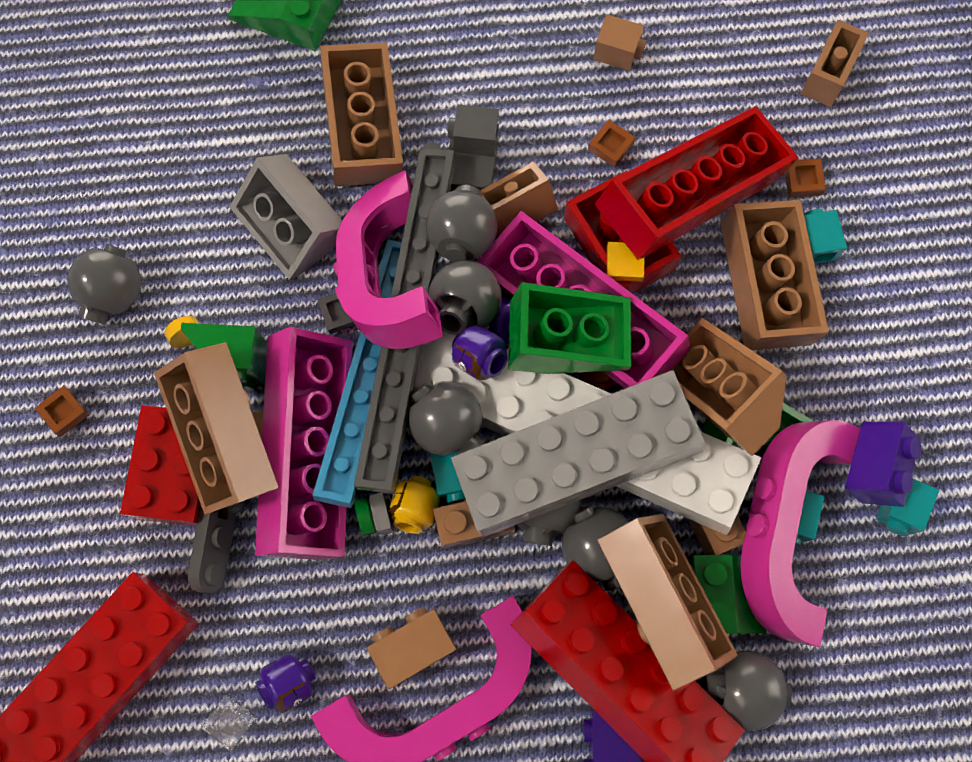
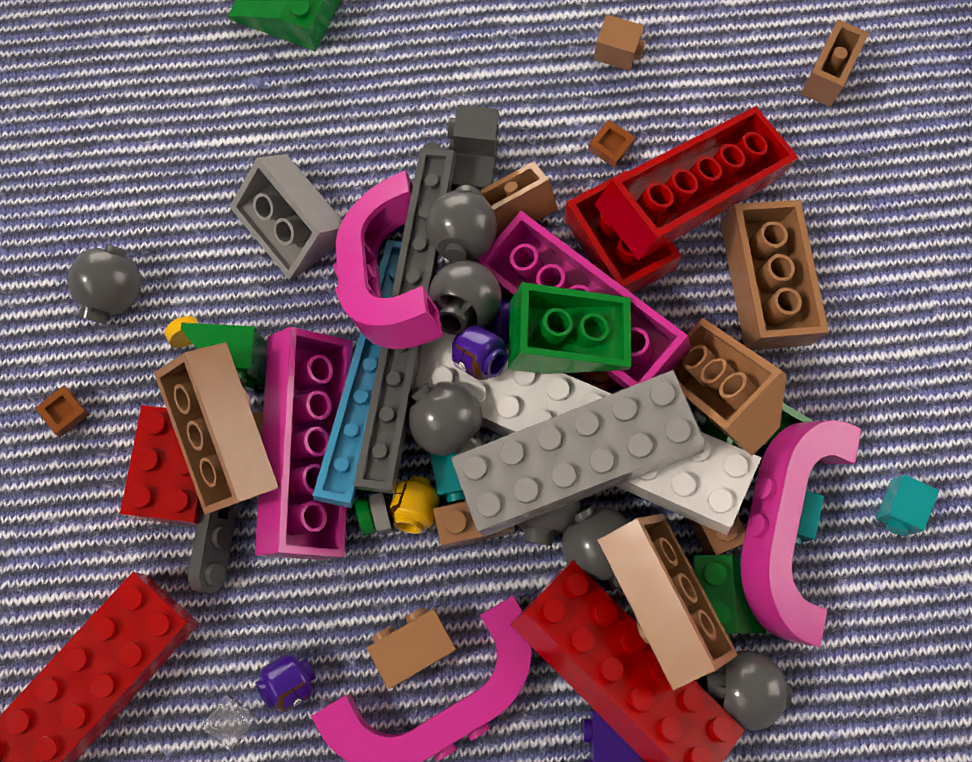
dark grey plate [317,293,356,334] -> none
medium nougat brick [320,42,403,187] -> none
yellow tile [606,242,644,282] -> none
dark orange plate [785,159,826,198] -> none
teal brick [804,209,847,264] -> none
dark purple brick [845,421,921,507] -> none

